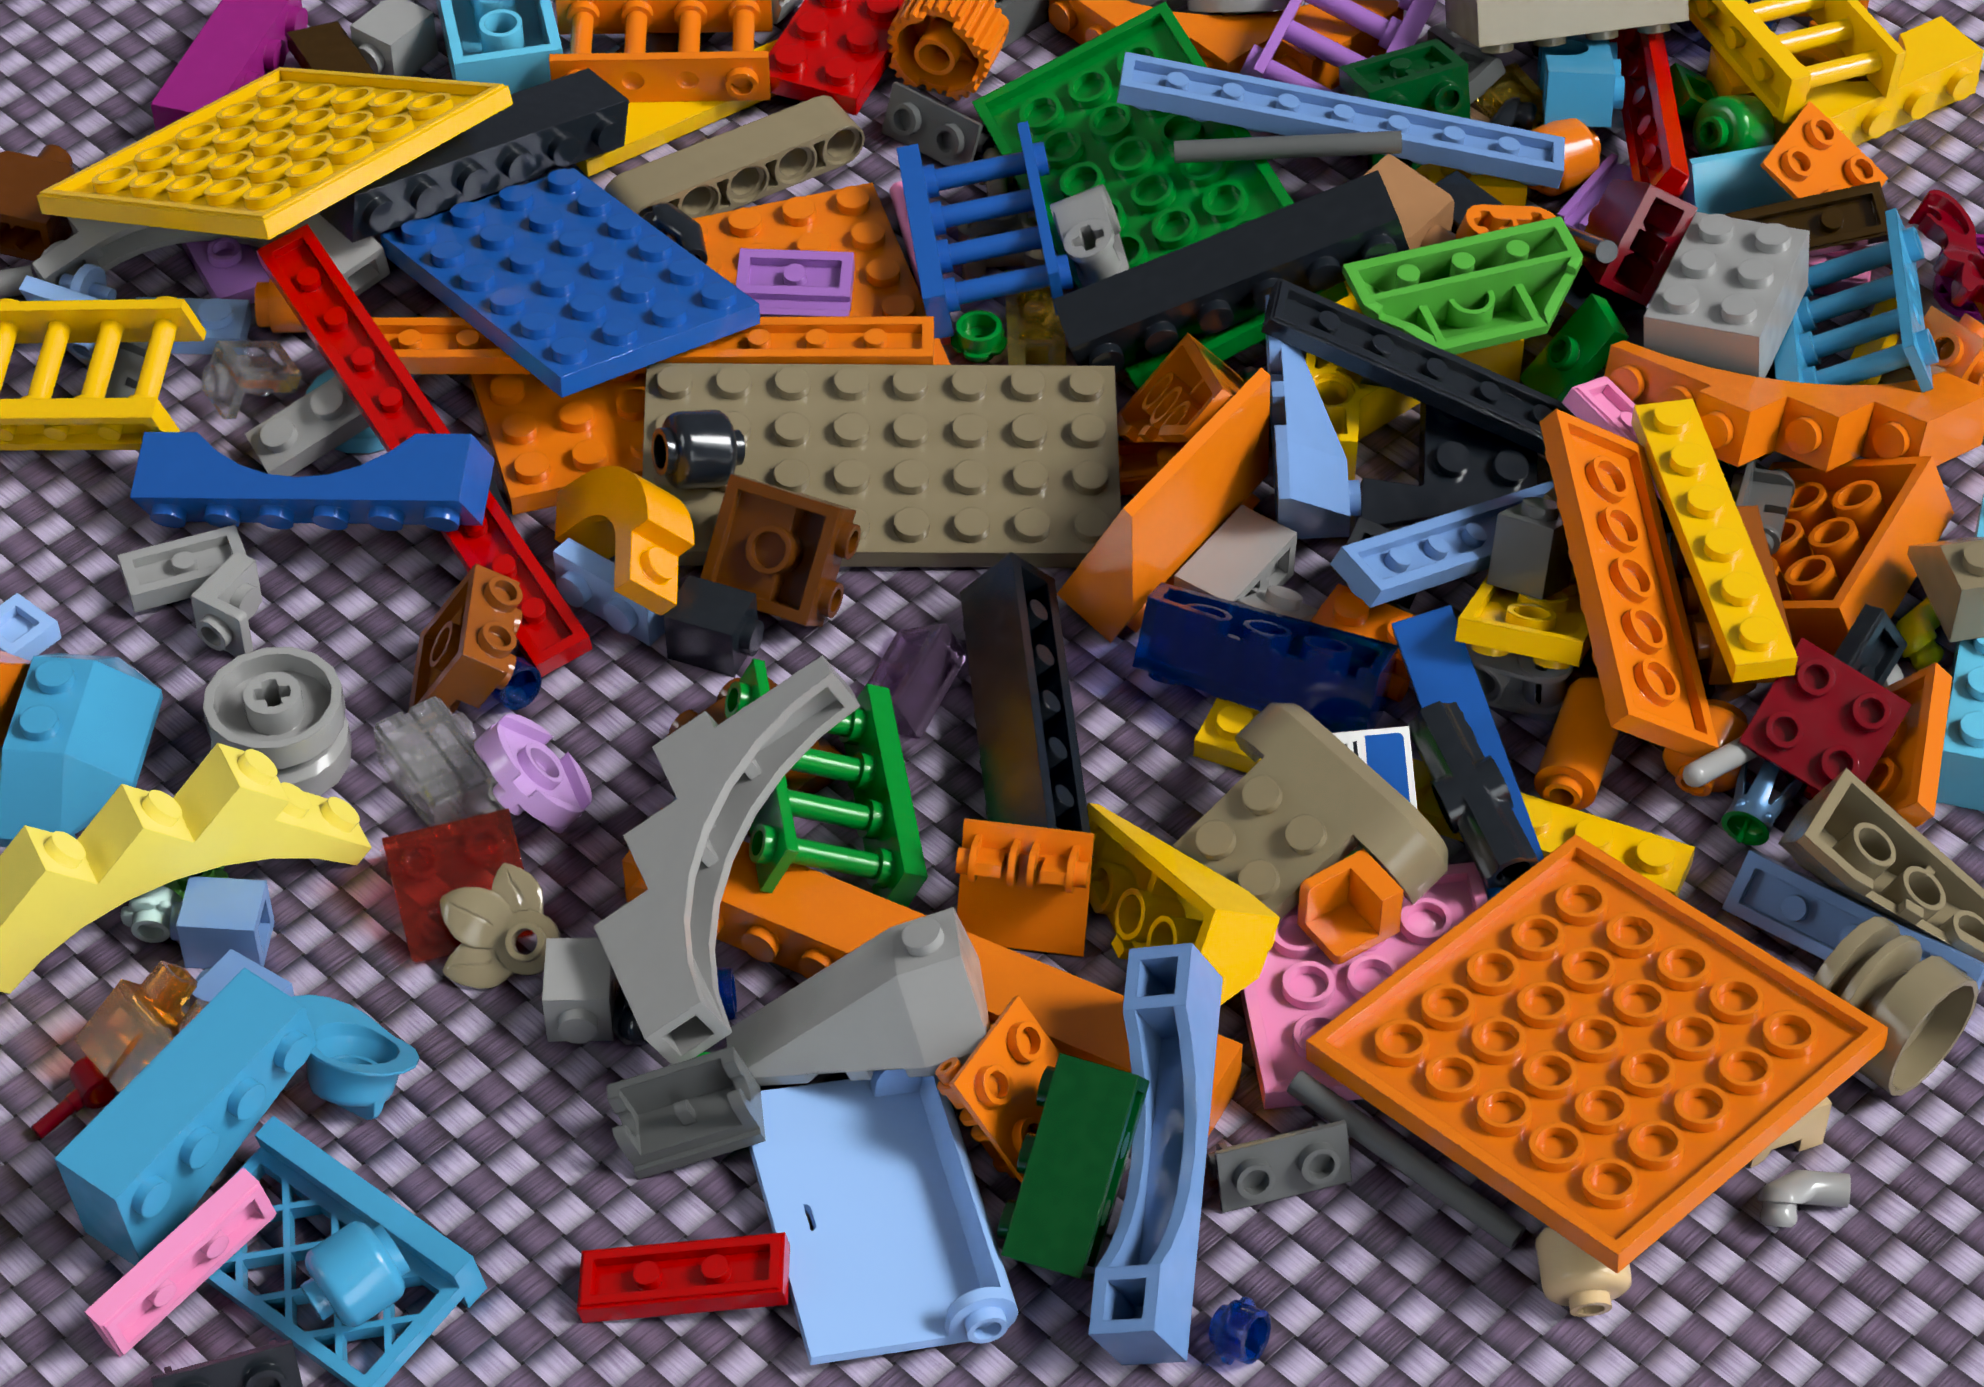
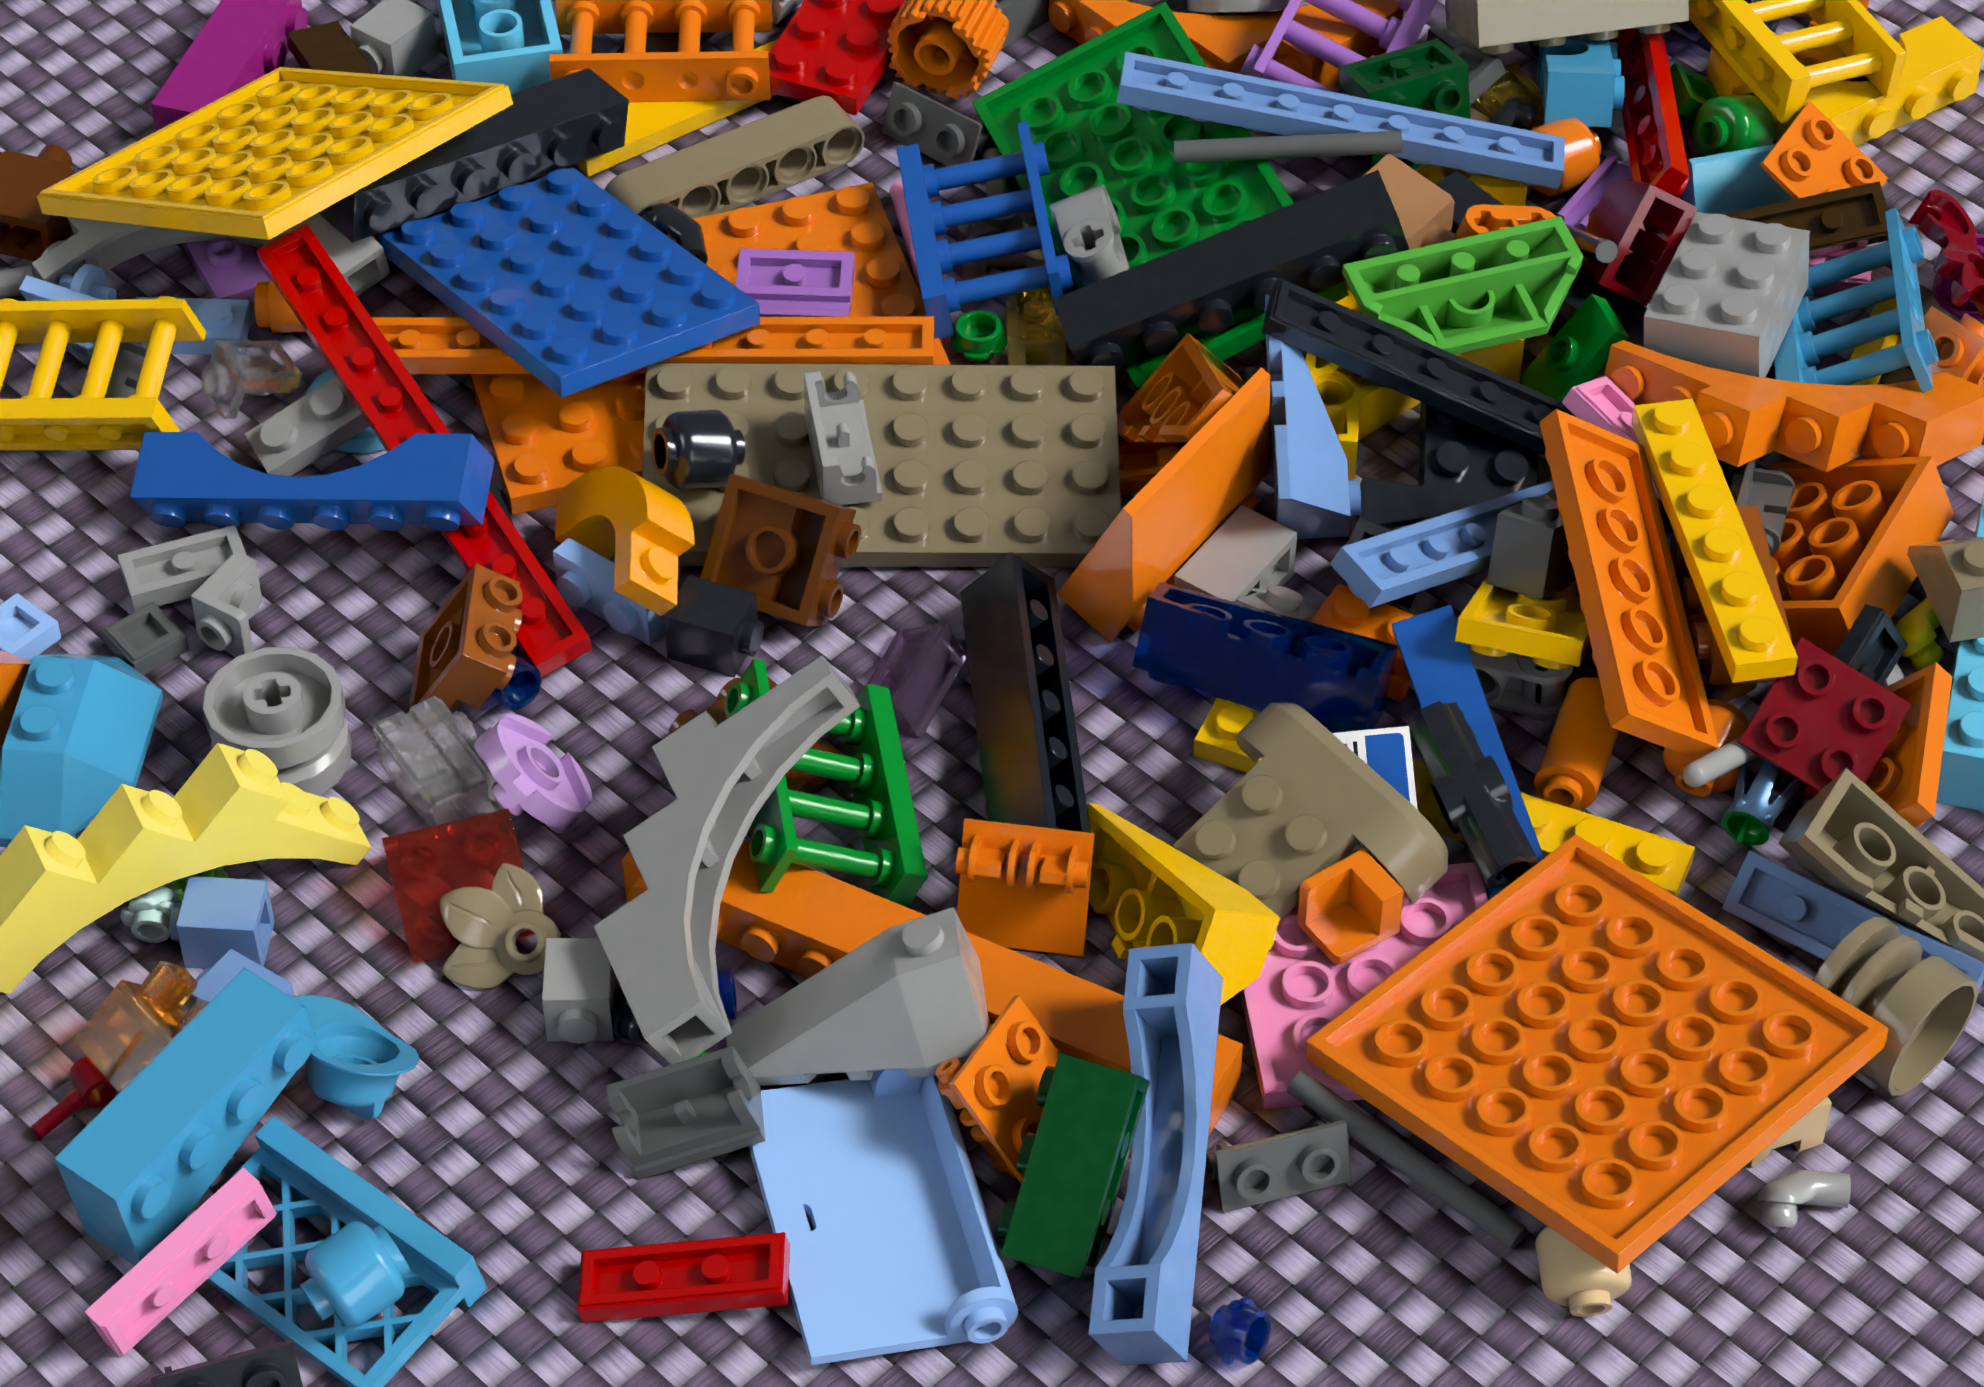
none -> dark grey tile [101,602,189,676]
none -> light grey hinge [804,371,882,505]

